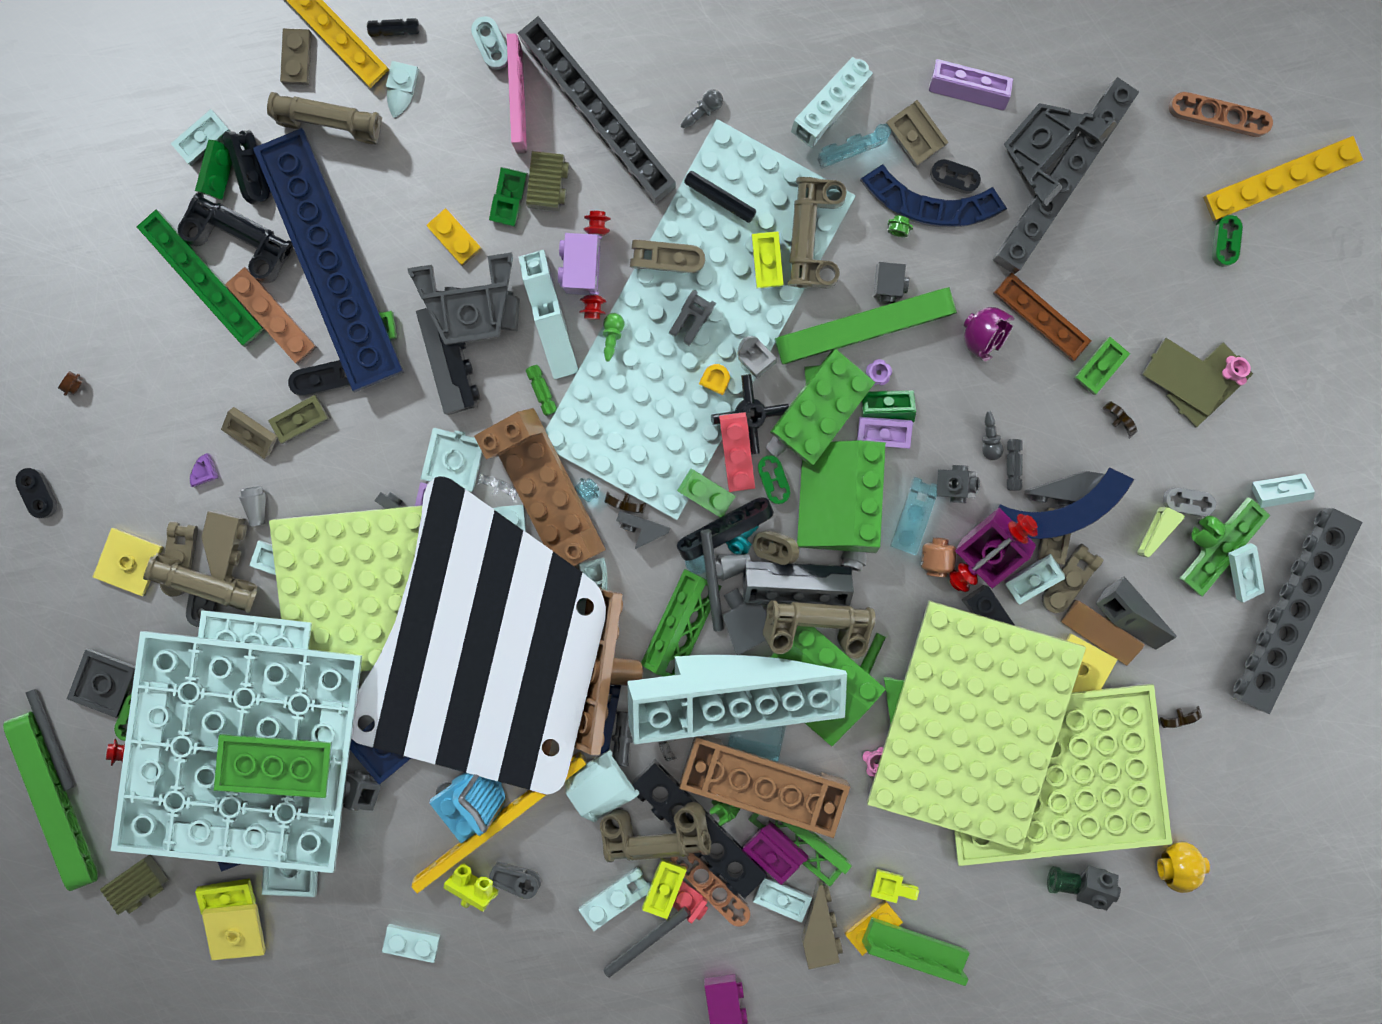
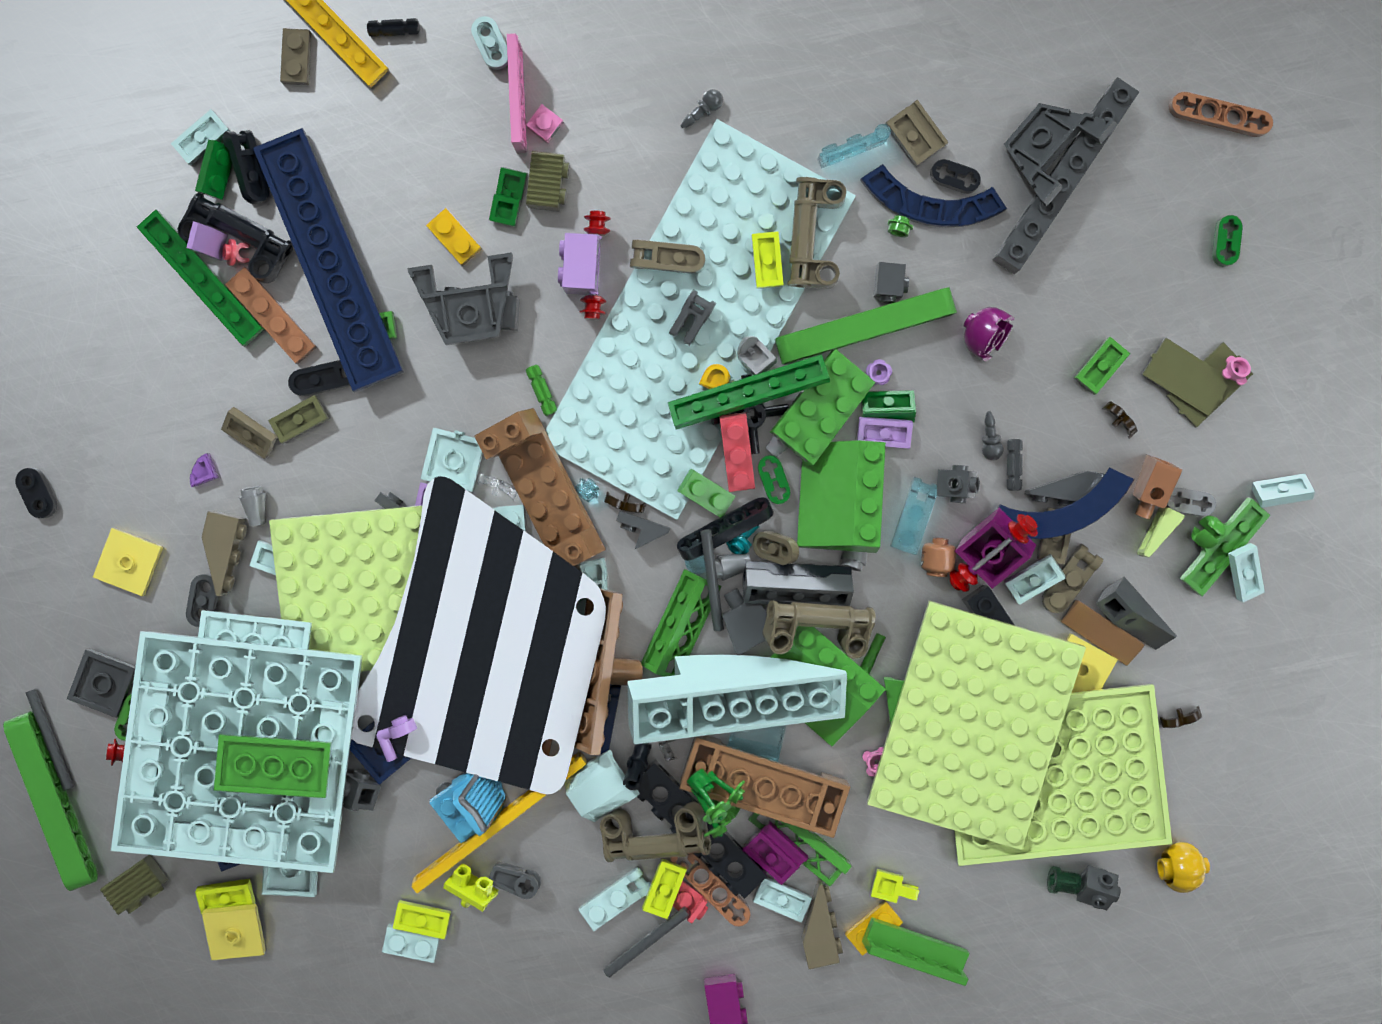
reddish brown plate [58,371,82,396] -> none
dark tan piece [143,553,258,613] -> none
dark tan plate [160,521,198,597] -> none
dark tan piece [267,92,383,145] -> none
light aqua plate [386,61,419,118] -> none
piece [416,308,480,415] -> none
dark grey brick [518,16,676,204] -> none
light aqua slope [519,250,579,379] -> none
bright green bar [603,313,625,362] -> none
dark grey pin [612,711,633,766] -> none
black axle [684,171,756,223] -> none
light aqua slope [791,57,873,148] -> none
lavender slope [929,59,1013,110] -> none
dark orange tile [993,272,1092,362] -> none
yellow plate [1203,136,1363,221] -> none
dark grey brick [1232,508,1363,714] -> none
none -> lavender slope [186,222,228,261]
none -> coral plate [222,239,250,266]
none -> lavender plate [377,715,417,762]
none -> neon yellow plate [393,900,451,939]
none -> bright pink plate [526,104,564,143]
none -> black pin [623,743,652,790]
none -> green plate [668,354,830,430]
none -> plant [687,769,745,838]
none -> nougat torso [1133,454,1182,519]

